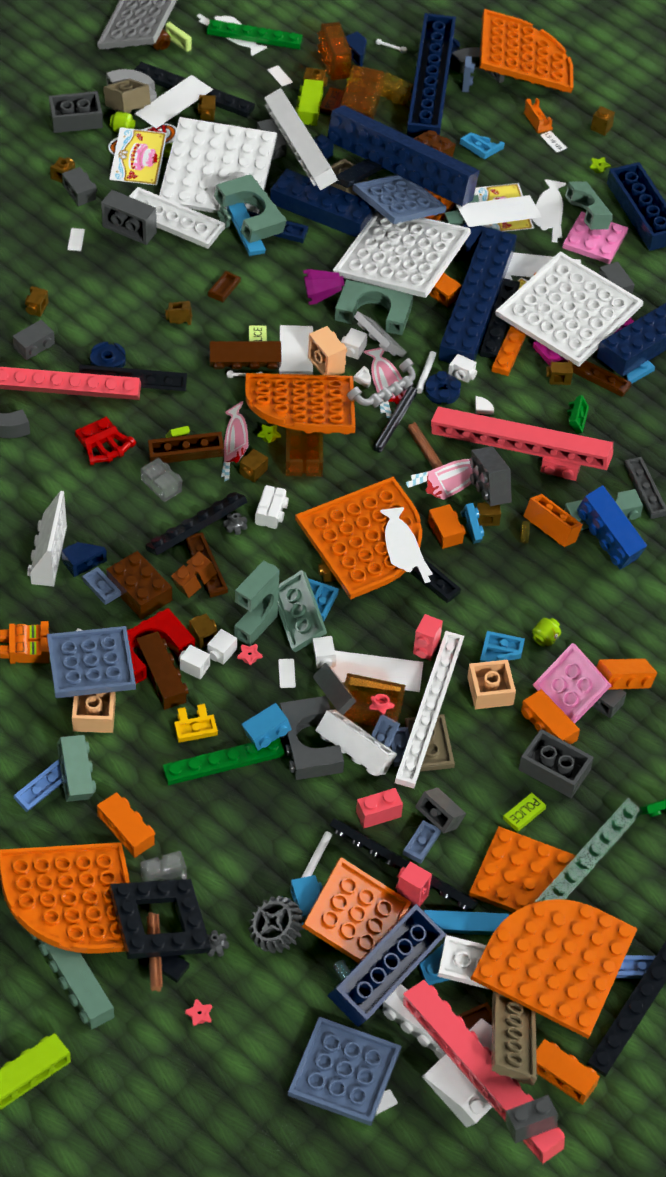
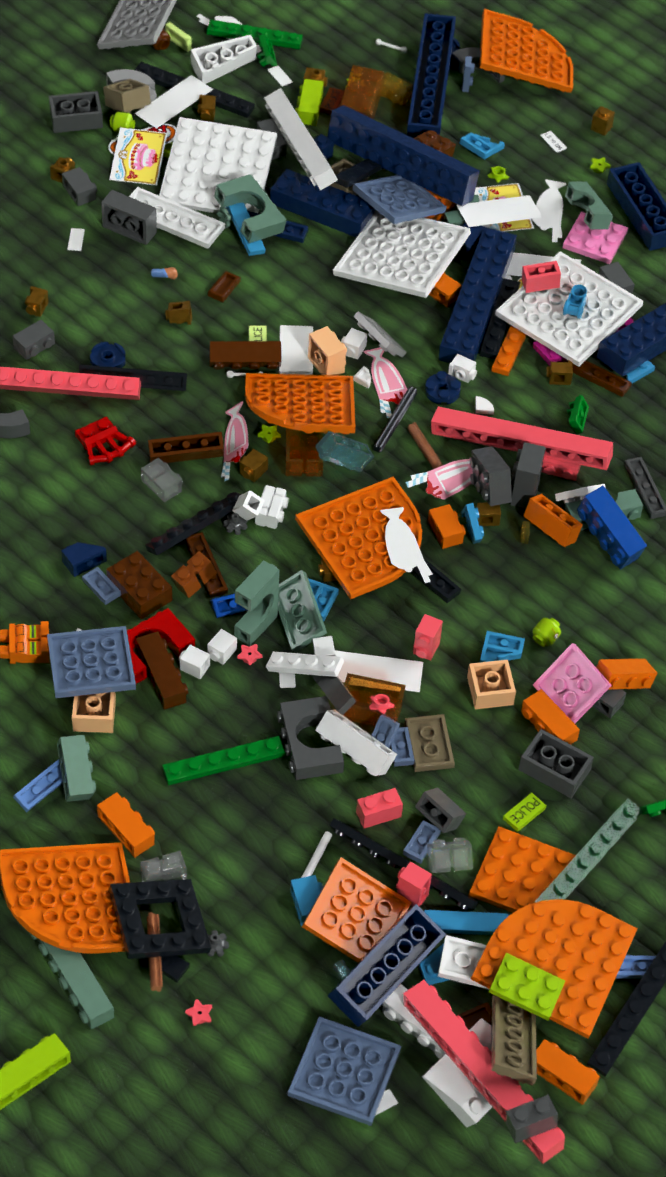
white slope [28,491,67,587] -> none
lime tile [165,426,190,438] -> none
yellow plate [174,704,218,743] -> none
pearl gold brick [189,613,217,648] -> none
dark azure brick [242,703,292,750] -> none
dark grey gear [248,896,305,954] -> none
magenta cone [303,269,345,305] -> none
clear orange brick [318,22,352,80] -> none
sand green arch [335,279,413,336] -> none
dark blue slope [341,31,367,68] -> none
light grey bar [346,358,416,408] -> none
white plate [395,631,464,789] -> none
white bar [416,351,436,394] -> none
orange hinge [524,98,553,134] -> none
none -> arm [151,267,178,280]
none -> white wedge [190,35,257,84]
none -> blue slope [210,594,248,618]
none -> white brick [232,491,265,521]
none -> green plate [258,33,277,67]
none -> white plate [266,652,344,677]
none -> clear light blue brick [315,431,374,472]
none -> clear piece [427,838,473,873]
none -> lime plate [488,166,509,183]
none -> lime plate [489,953,565,1021]
none -> dark grey brick [511,442,546,509]
none -> coral brick [522,261,561,293]
none -> white plate [555,484,605,503]
none -> dark azure piece [563,285,587,319]

